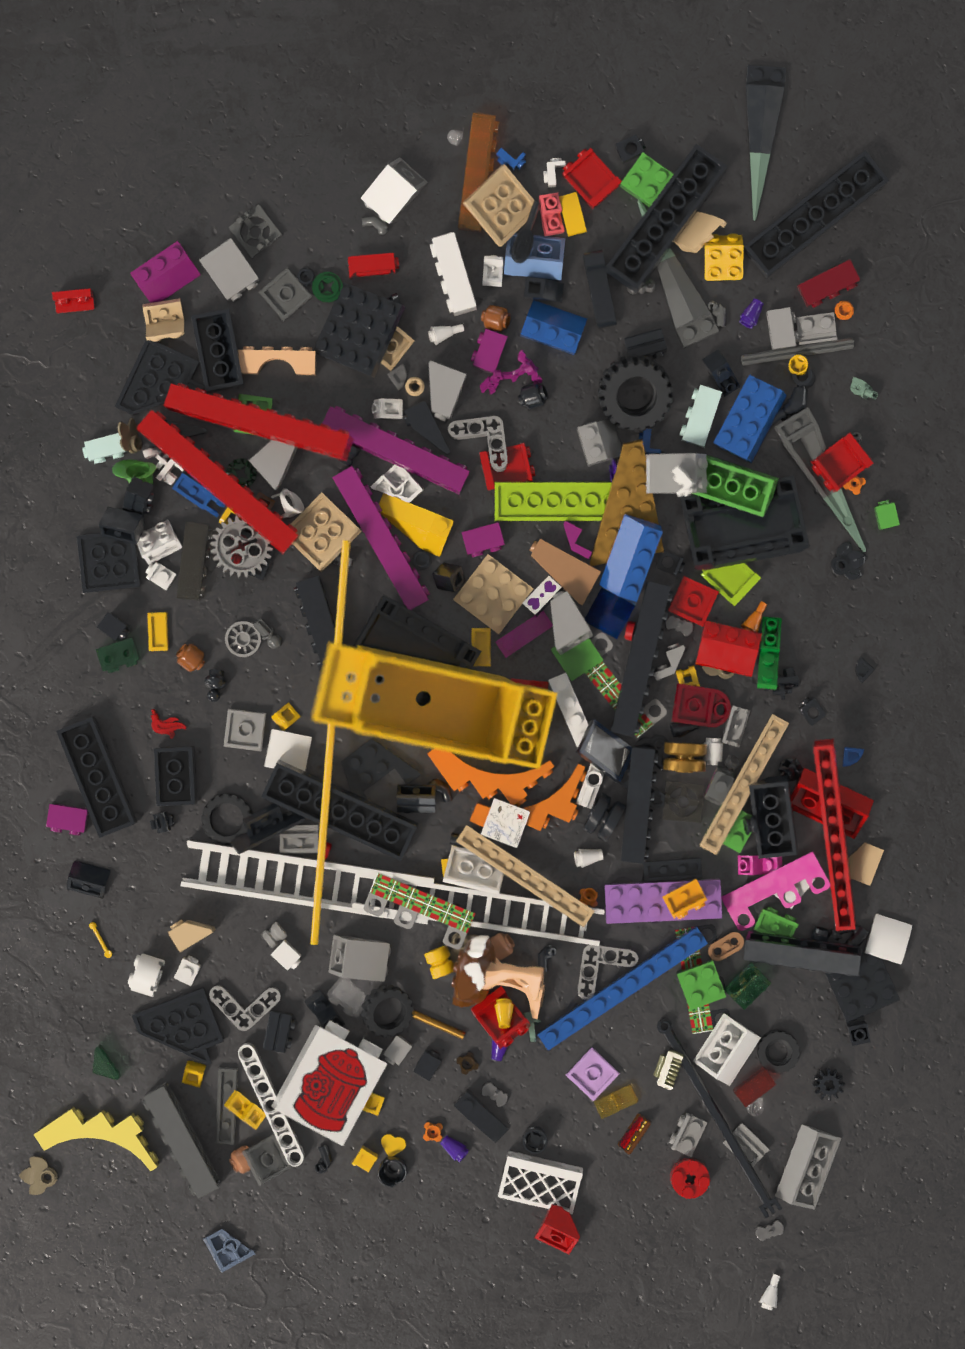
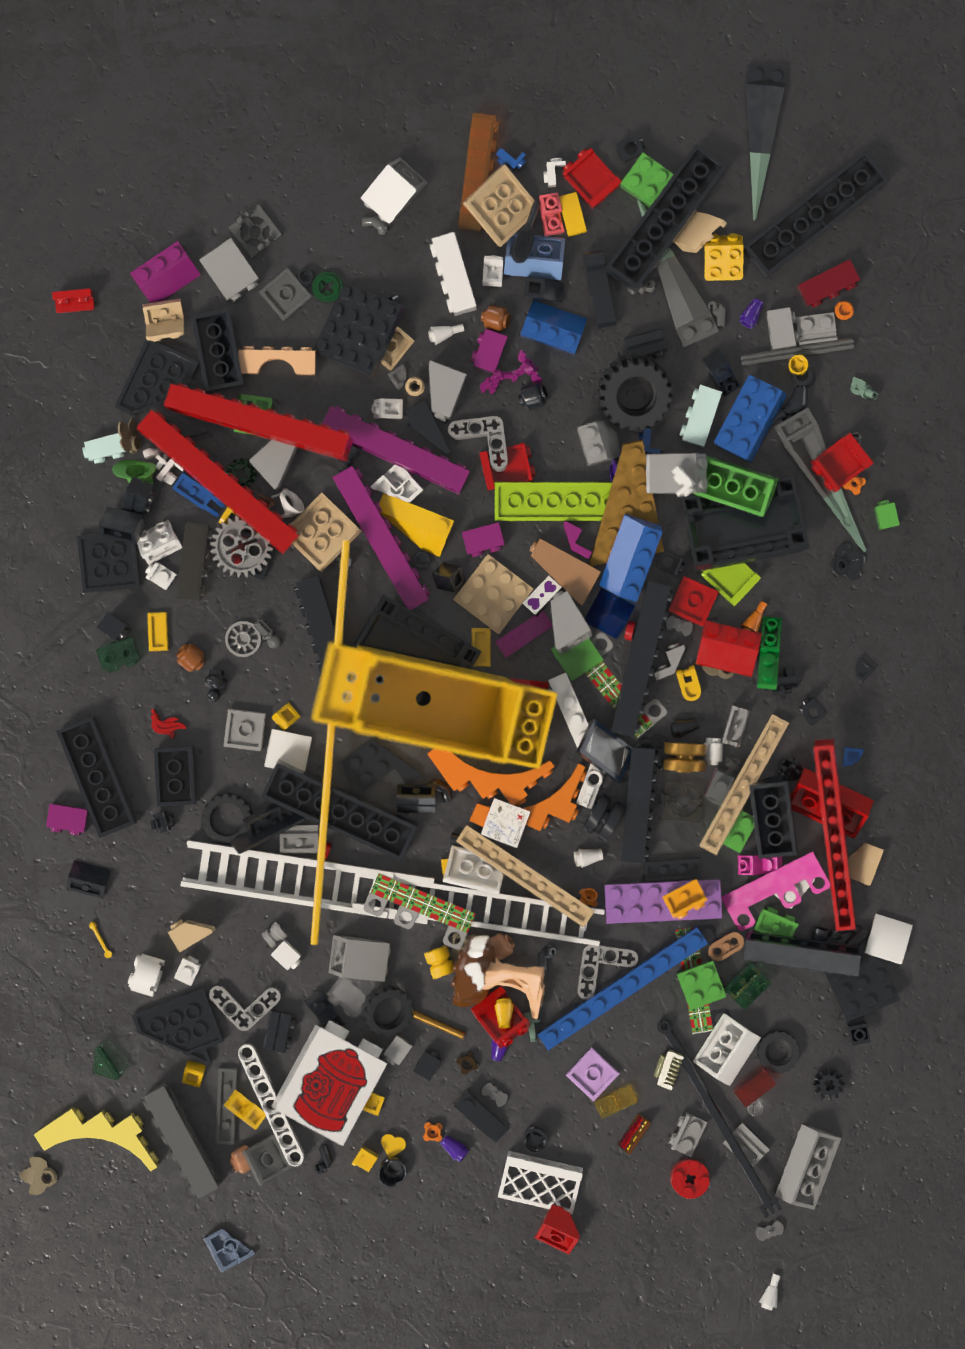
red window [348,253,399,280] -> none
clear hinge [447,130,463,146] -> none
dark red tile [671,683,731,727] -> none
black bush [743,816,757,835] -> none

